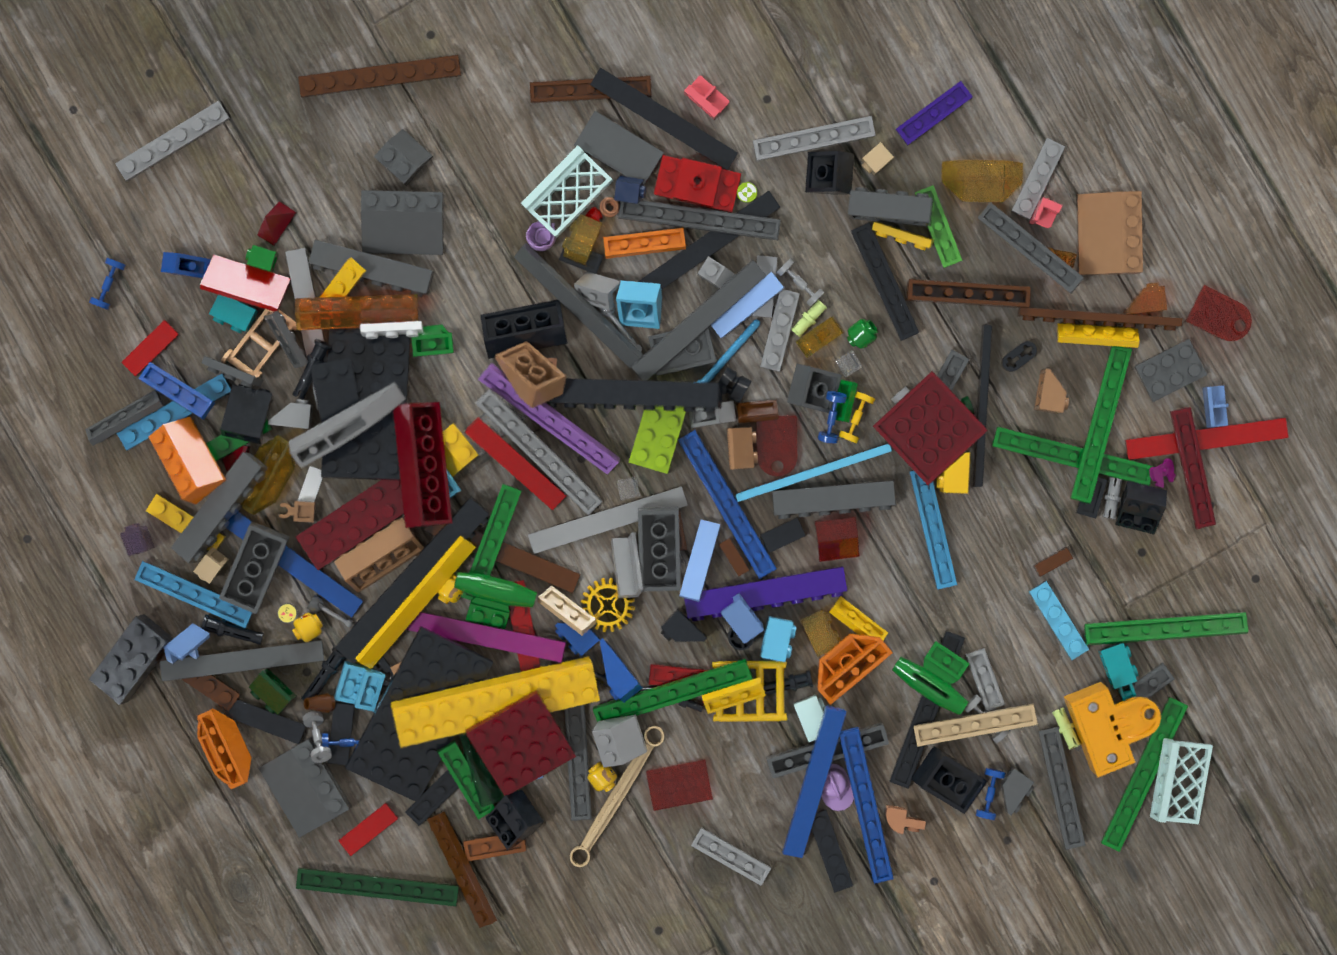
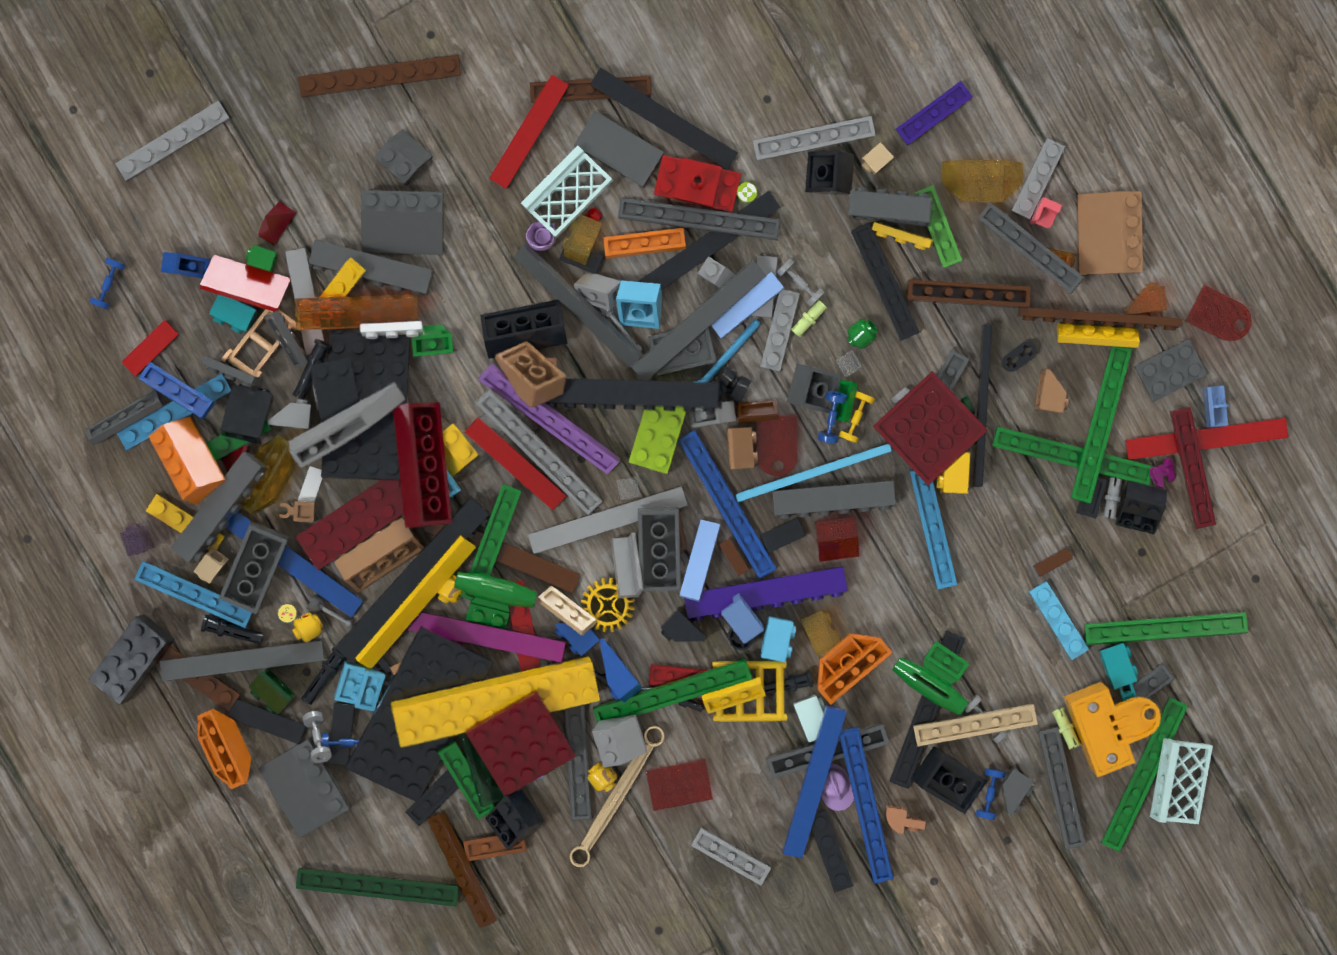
medium blue panel [164,623,210,664] -> none
reddish brown cone [304,693,335,713] -> none
red tile [338,803,398,856] -> none
nougat plate [599,197,620,218] -> none
dark blue brick [614,176,646,204] -> none
coral panel [684,76,729,120] -> none
clear yellow slope [796,317,844,358] -> none
yellow plate [829,596,888,641] -> none
light grey tile [965,648,1005,712] -> none
none -> red tile [489,75,569,189]

